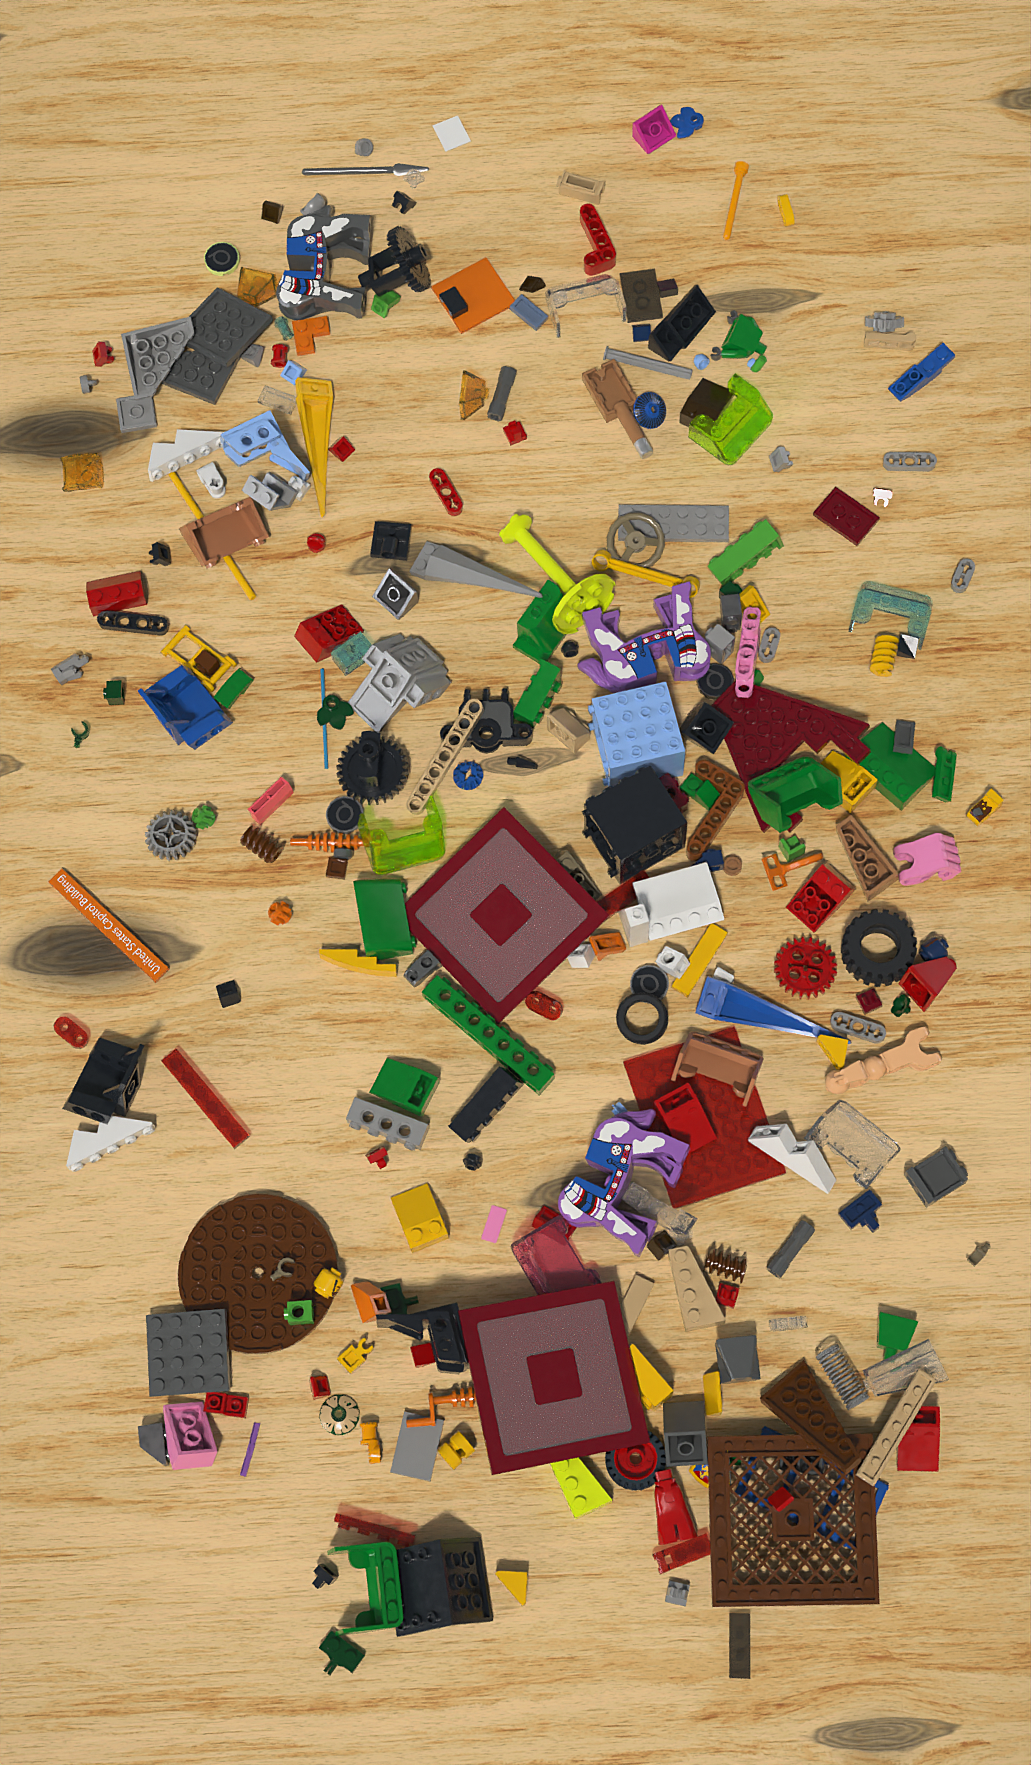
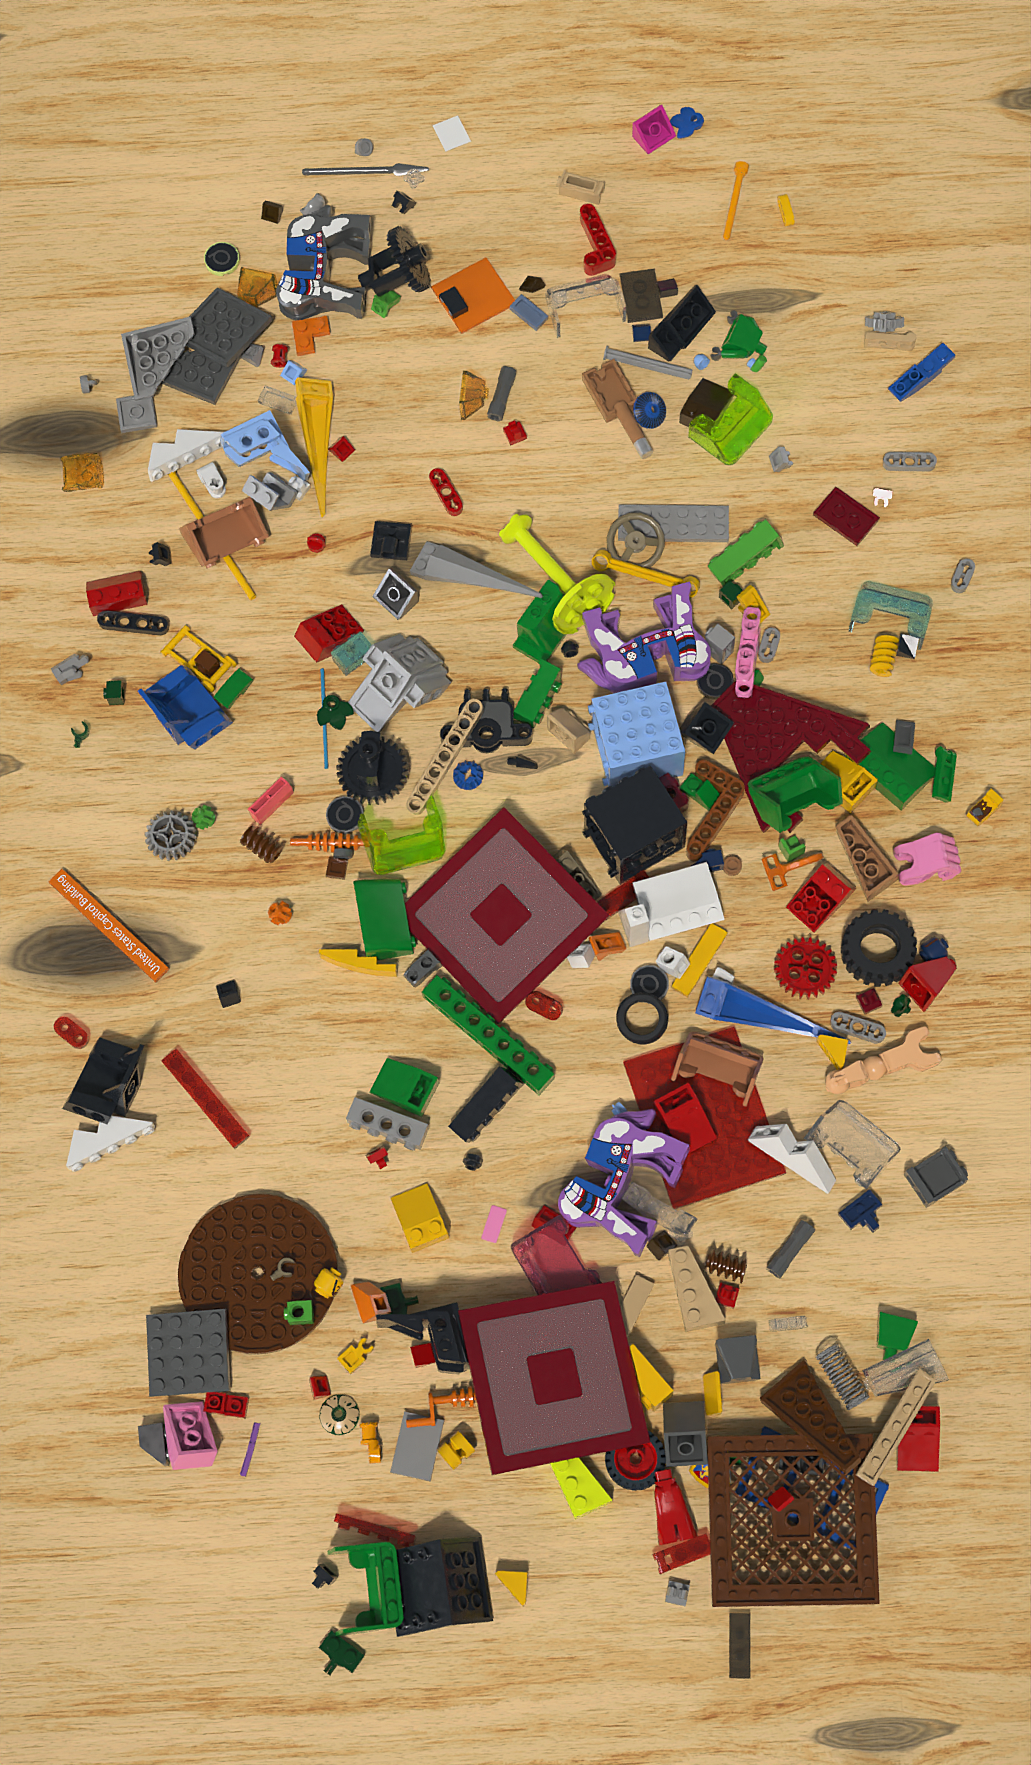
red tile [92,341,114,367] -> none
clear light blue pin [274,316,294,341] -> none
flat silver slope [720,594,742,633] -> none
dark tan piece [967,1243,991,1267] -> none

